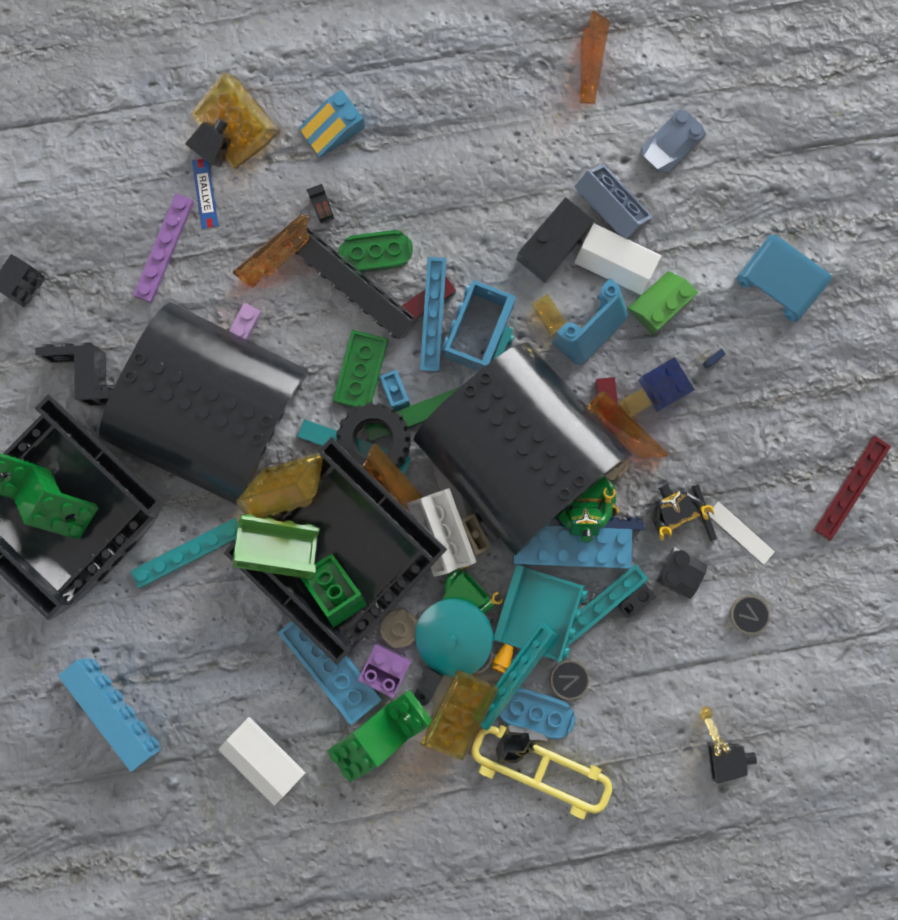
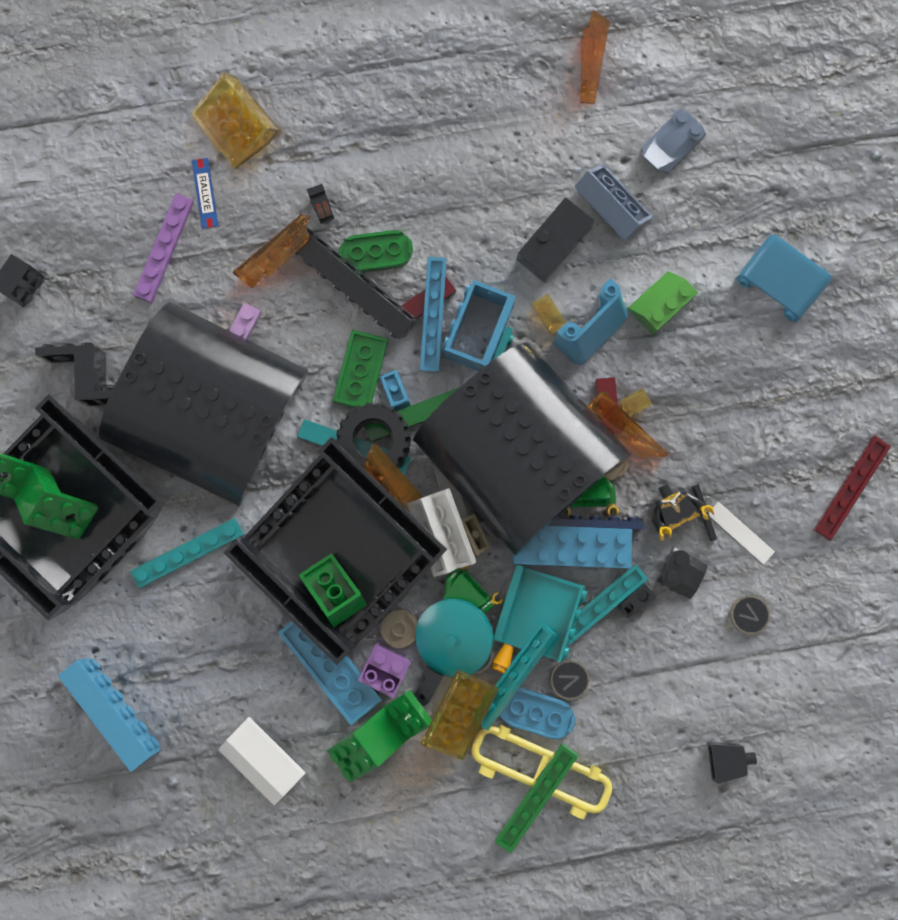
black torso [185,117,231,167] -> none
bright green panel [232,514,320,579] -> none
clear yellow slope [236,452,323,518] -> none
dark azure slope [299,89,365,158] -> none
black slope [496,725,547,763] -> none
green torso [558,488,616,543] -> none
white slope [574,223,661,295] -> none
clear blue brick [638,357,695,412] -> none
clear yellow piece [700,706,729,756] -> none
dark blue tile [702,348,726,369] -> none
none -> green plate [495,743,579,853]

